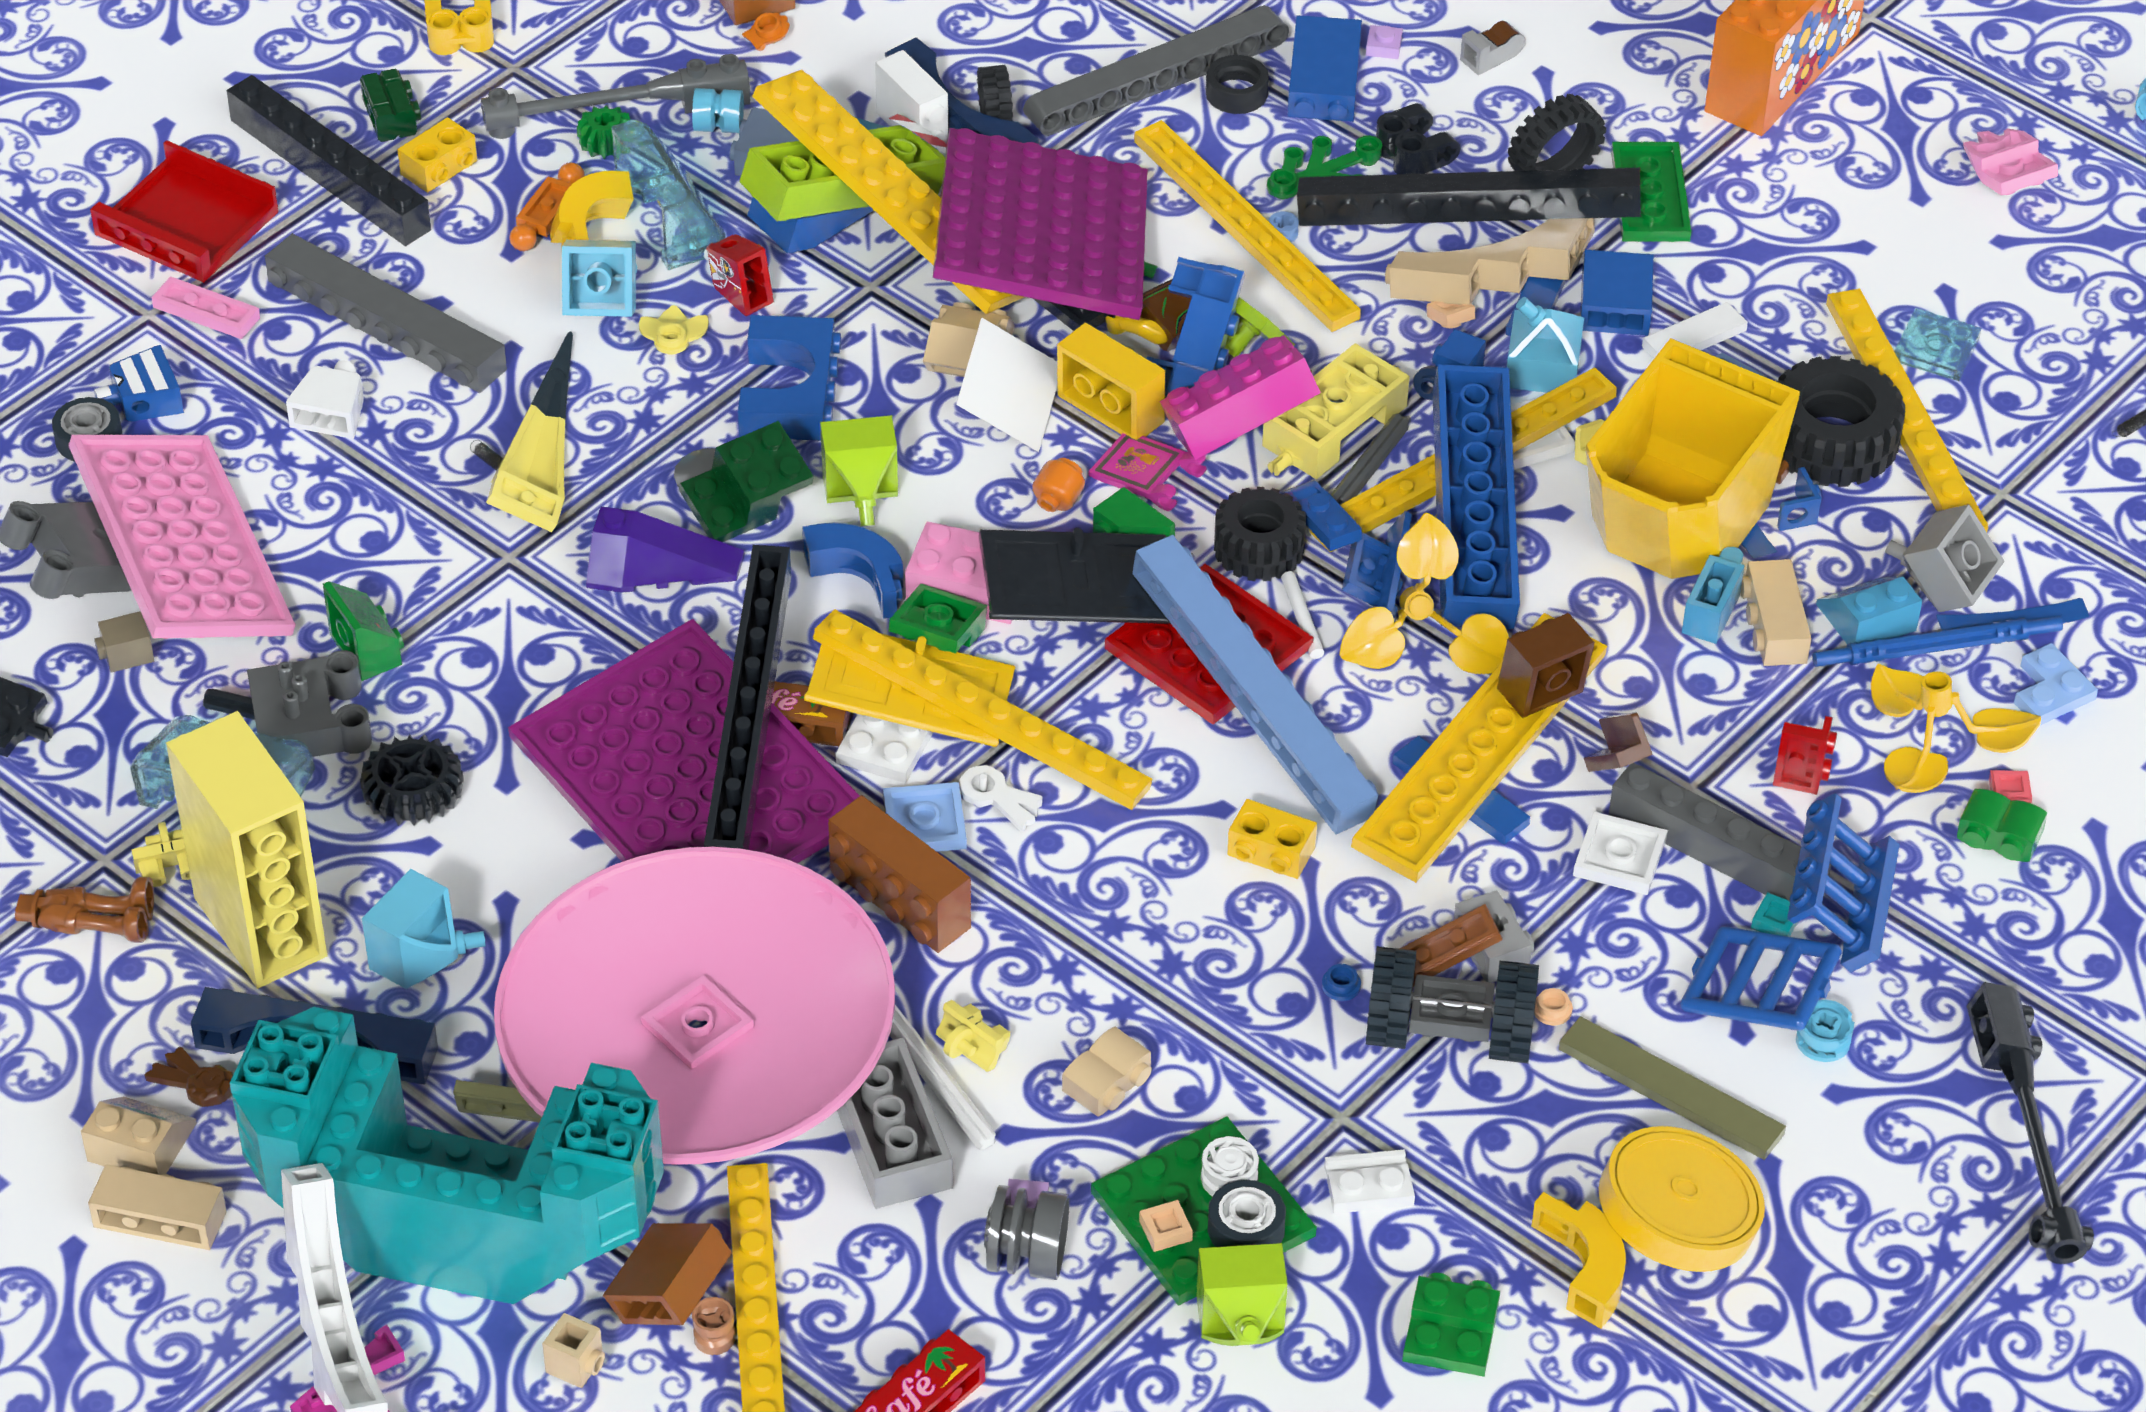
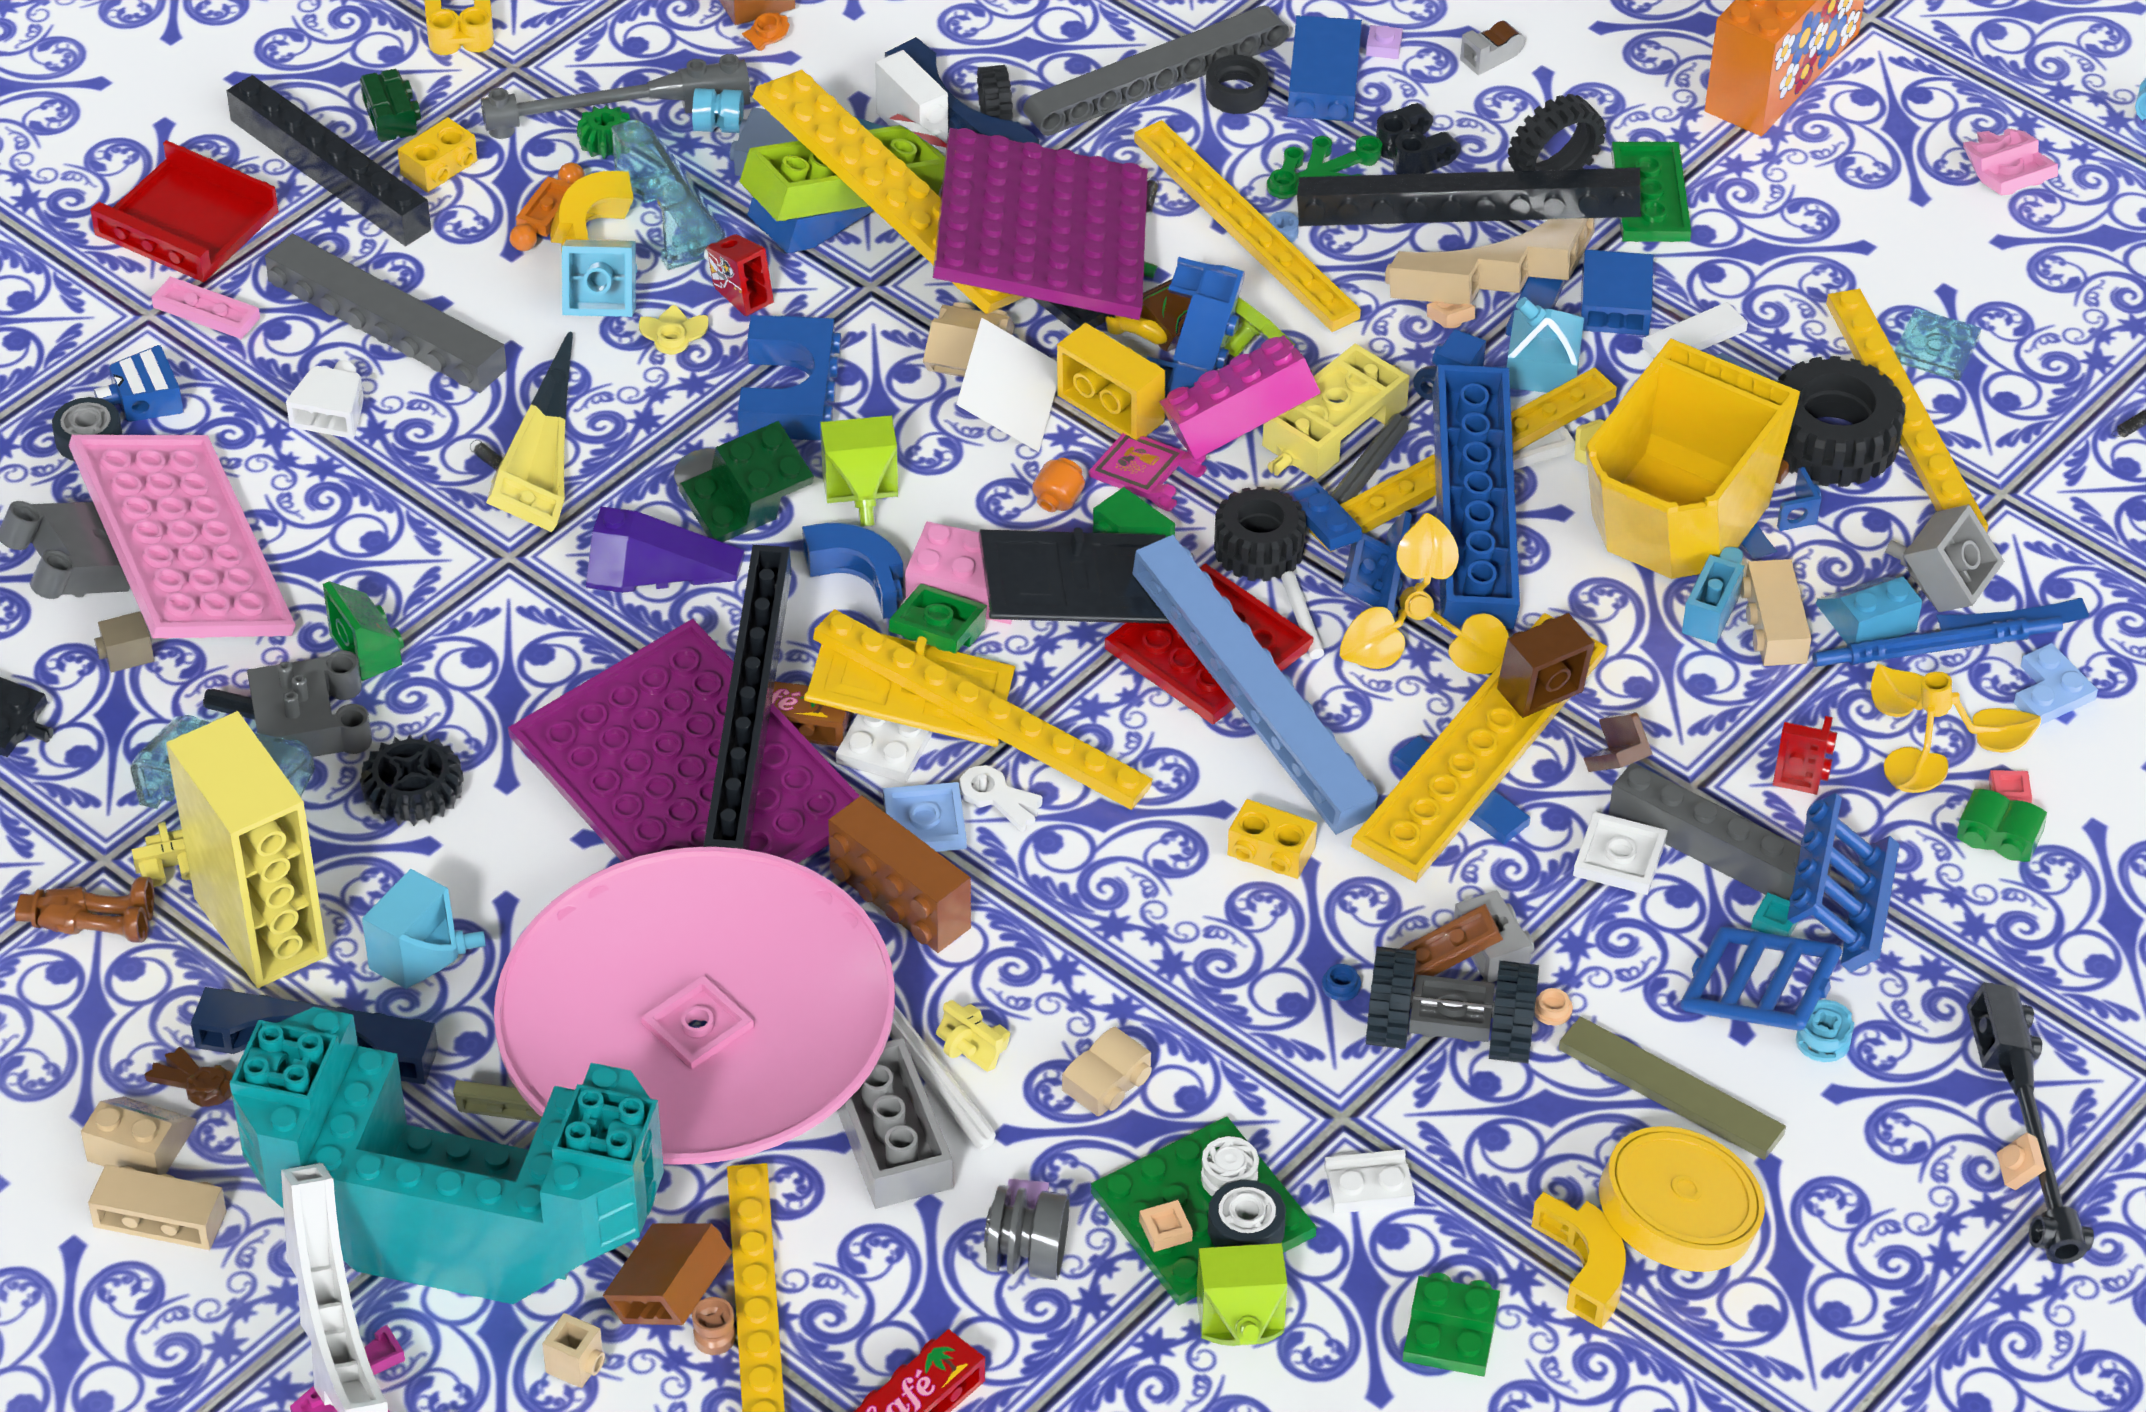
none -> clear smoke piece [1146,177,1159,215]
none -> light nougat plate [1997,1132,2046,1190]

